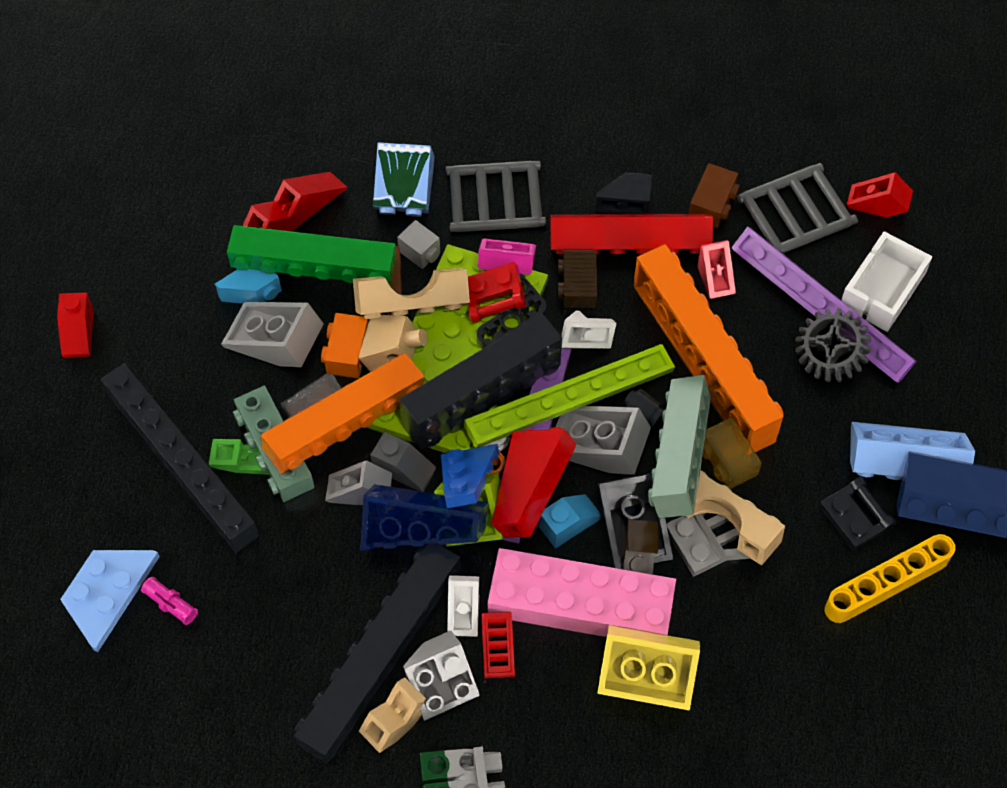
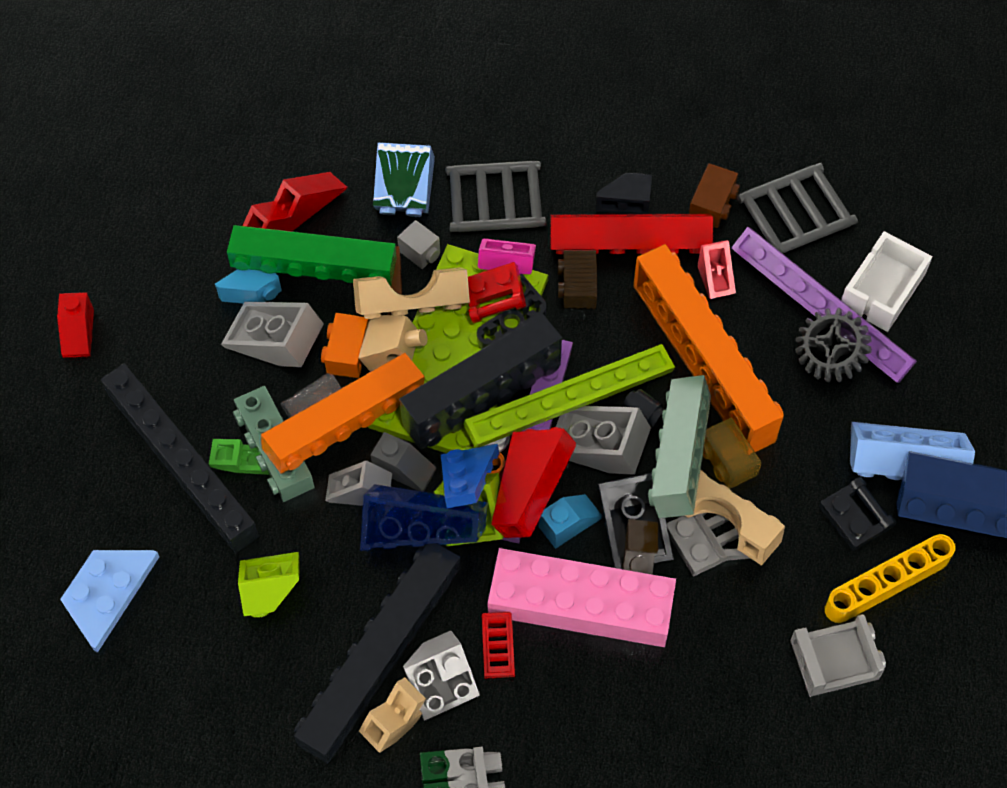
dark pink pin [141,577,198,625] -> none
white slope [448,576,480,637] -> none
white slope [561,311,616,348] -> none
light yellow brick [597,625,700,710] -> none
red slope [847,172,913,218] -> none
none -> lime slope [238,552,299,617]
none -> light grey panel [790,614,886,697]

